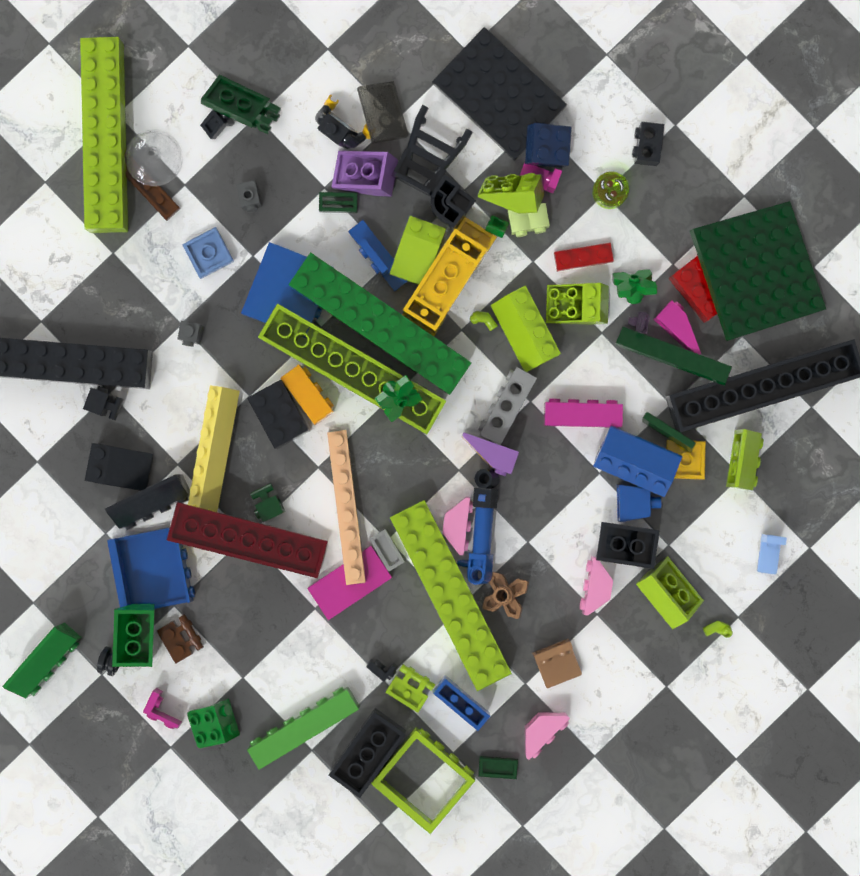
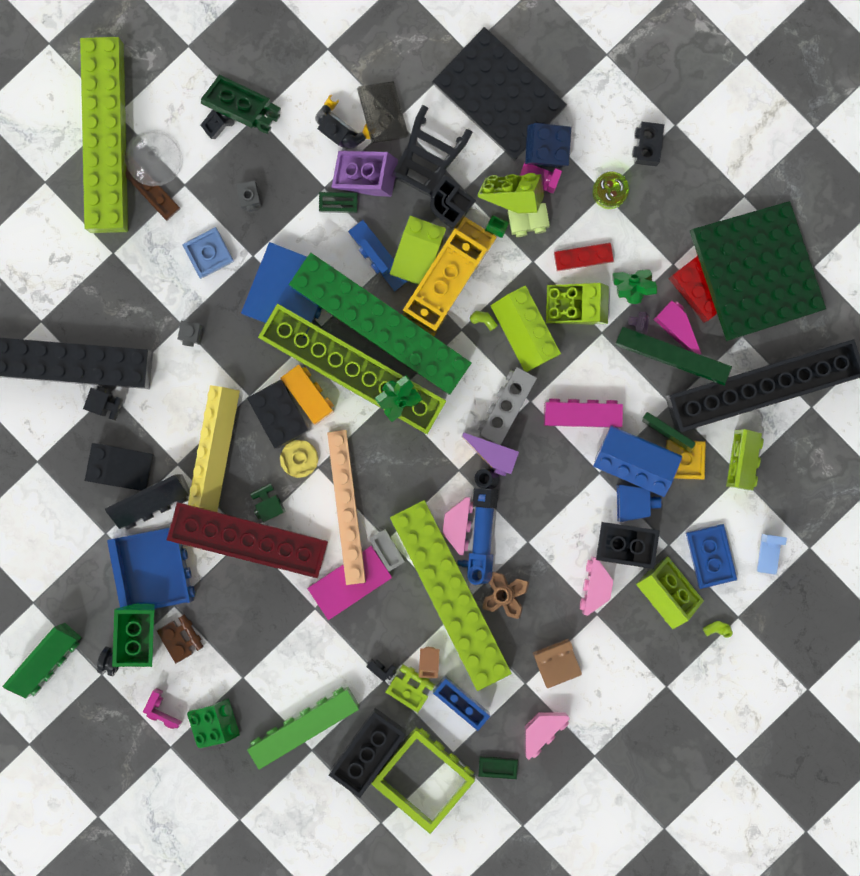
none -> light yellow tile [280,440,319,478]
none -> nougat brick [419,647,440,678]
none -> blue tile [686,524,737,589]

